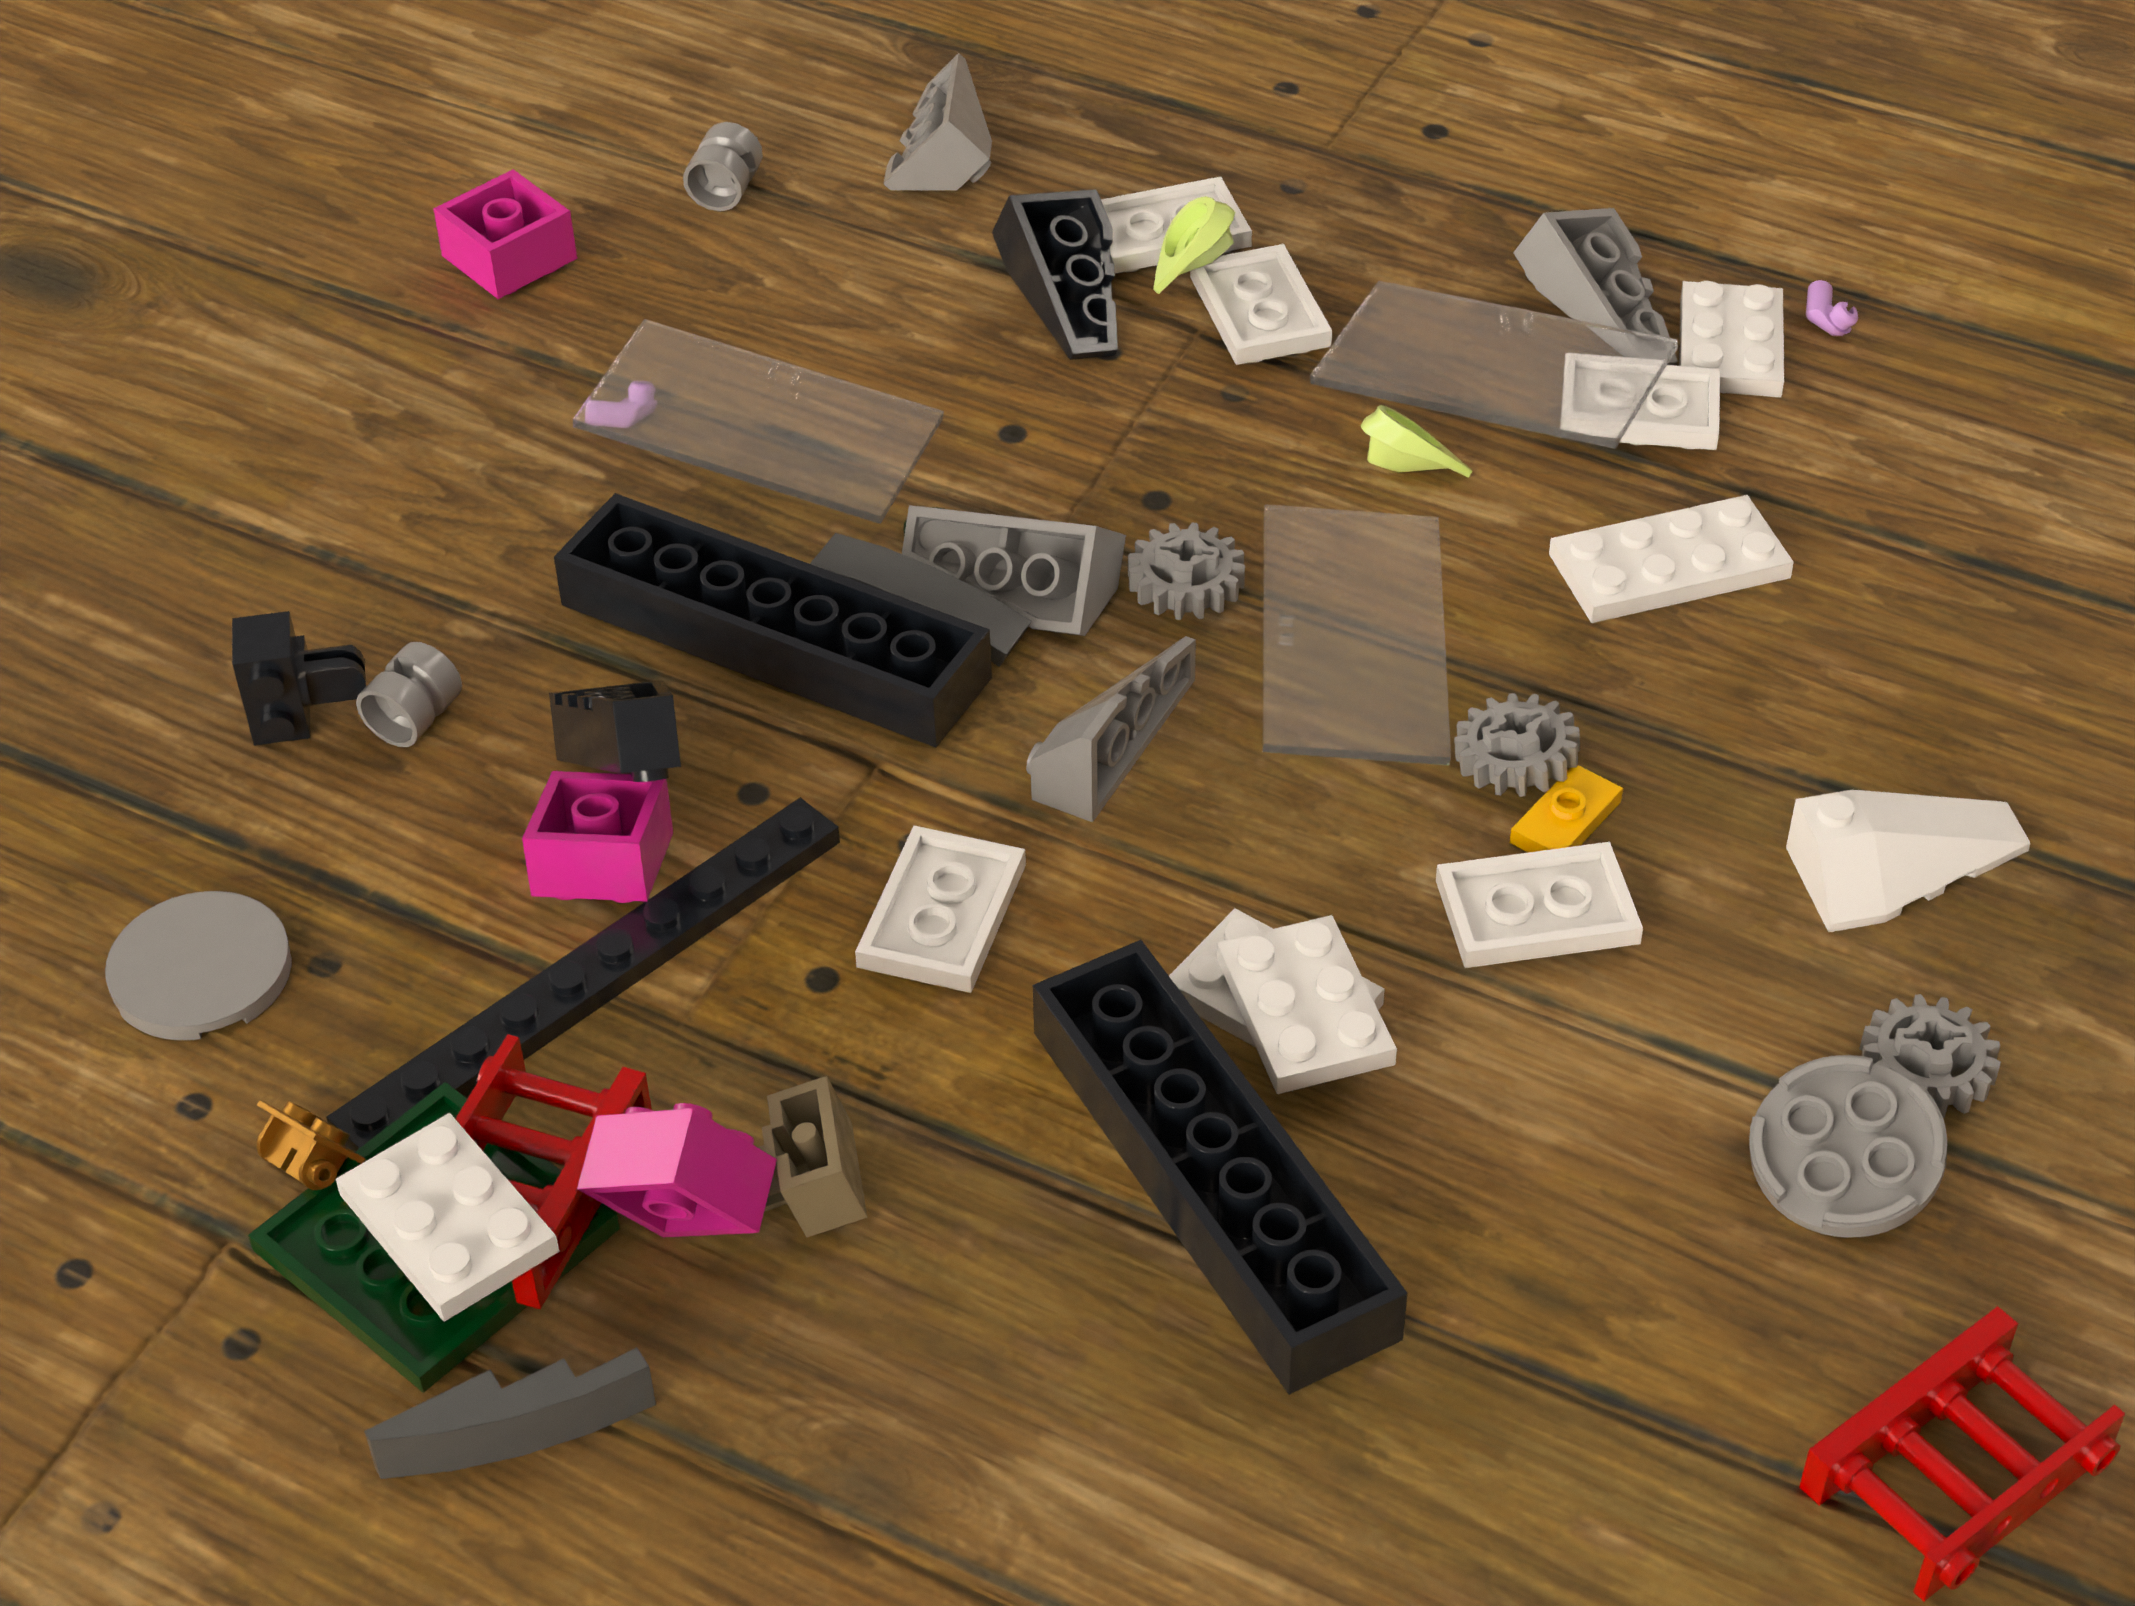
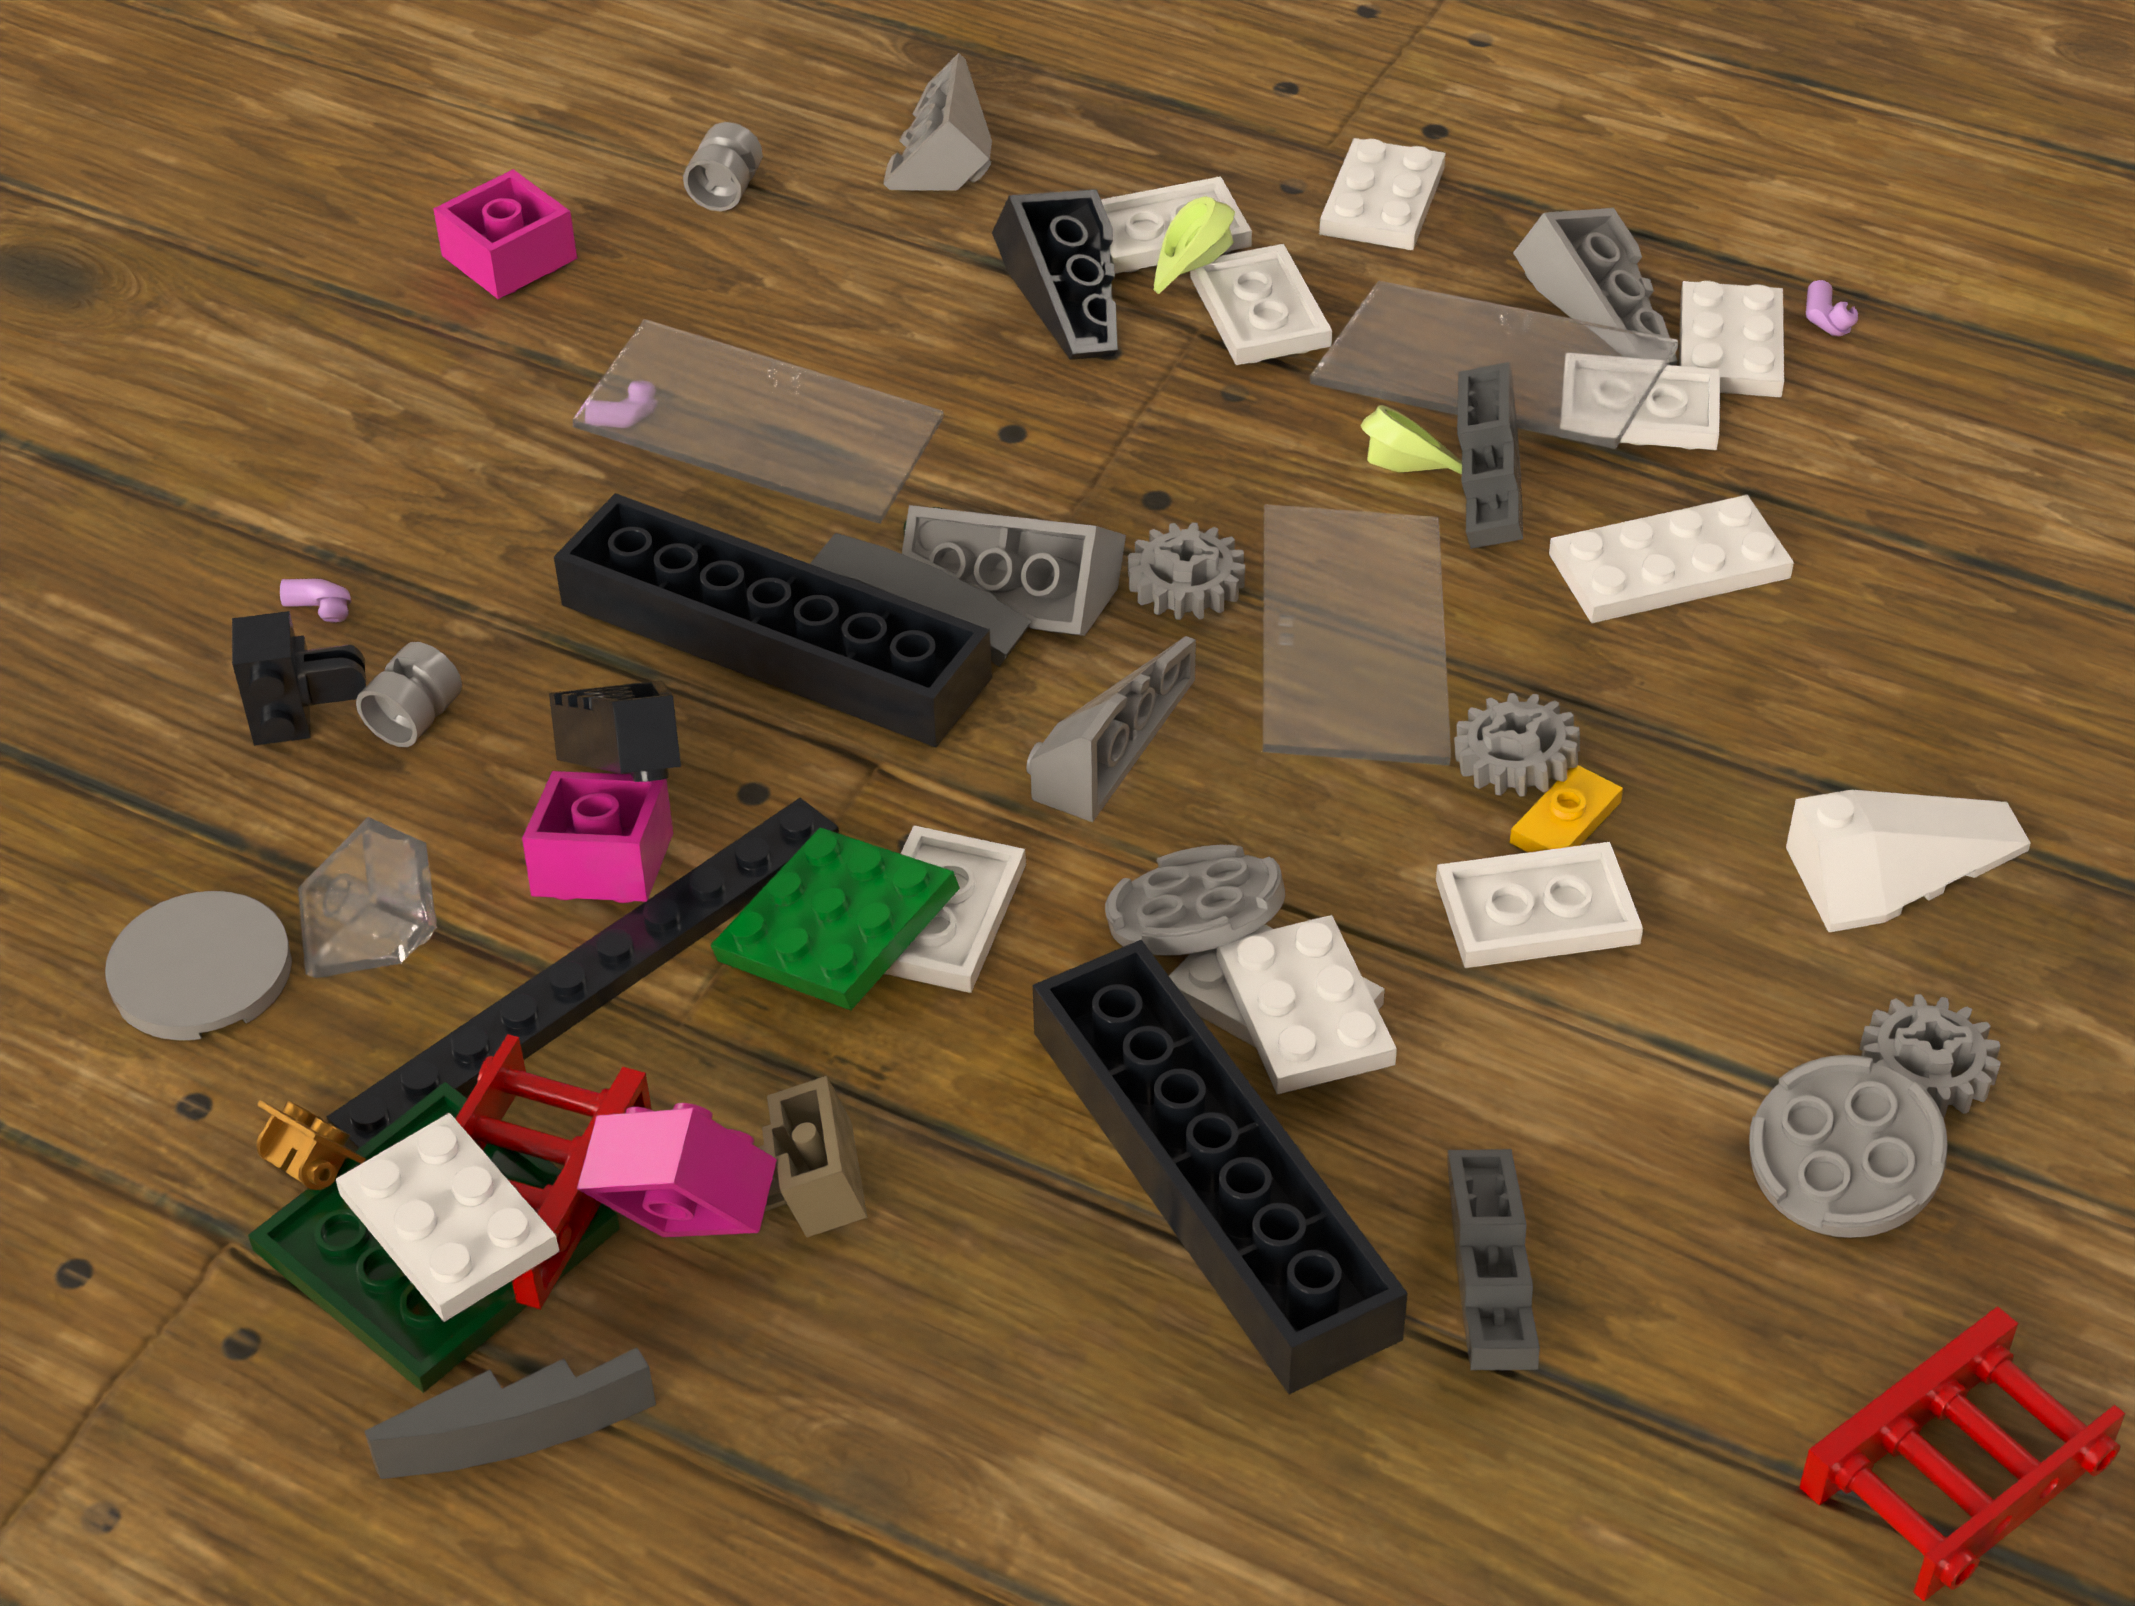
none -> lavender arm [280,579,351,622]
none -> clear slope [298,817,437,978]
none -> green plate [710,827,960,1011]
none -> light grey tile [1105,845,1285,955]
none -> white plate [1319,138,1446,250]
none -> dark grey slope [1447,1149,1540,1370]
none -> dark grey slope [1457,362,1523,549]

